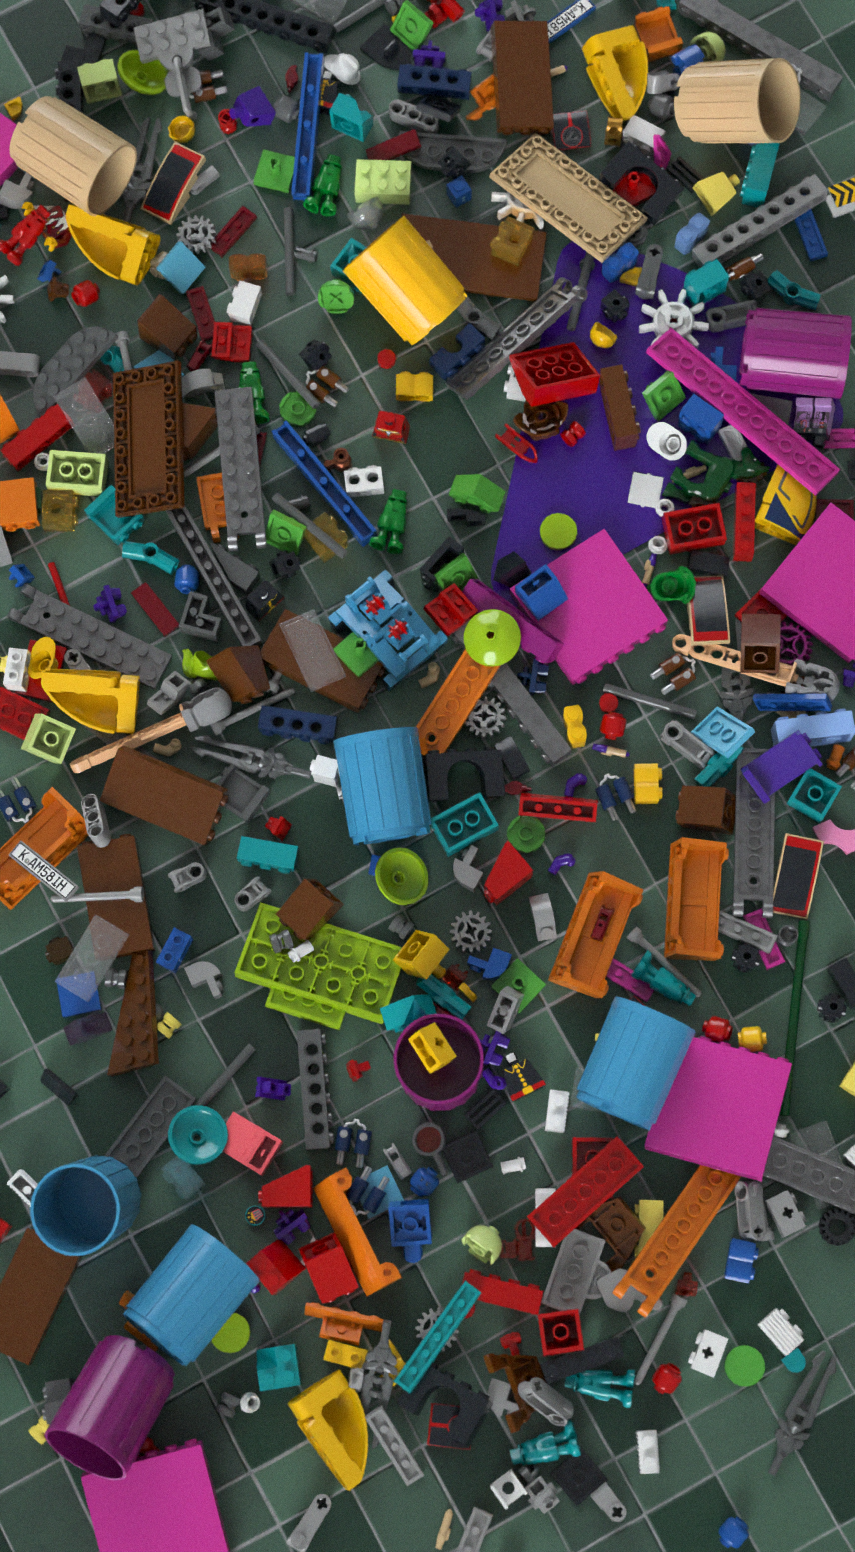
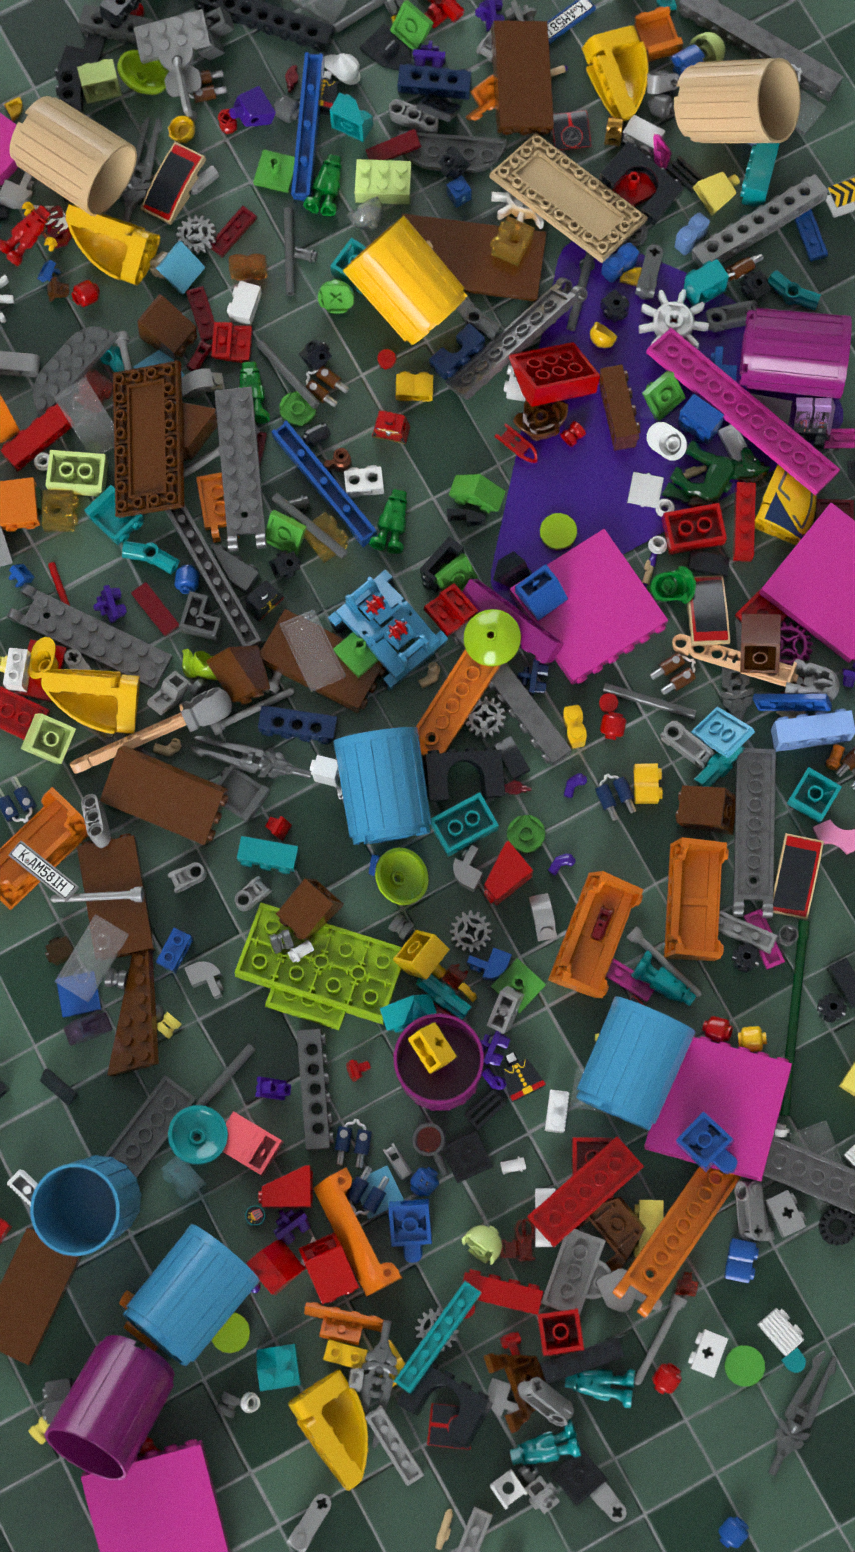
red brick [519,793,598,822] -> none
piece [592,744,630,758] -> none
white brick [635,1430,660,1474] -> none
dark purple panel [741,729,823,804] -> none
none -> blue brick [676,1111,737,1174]

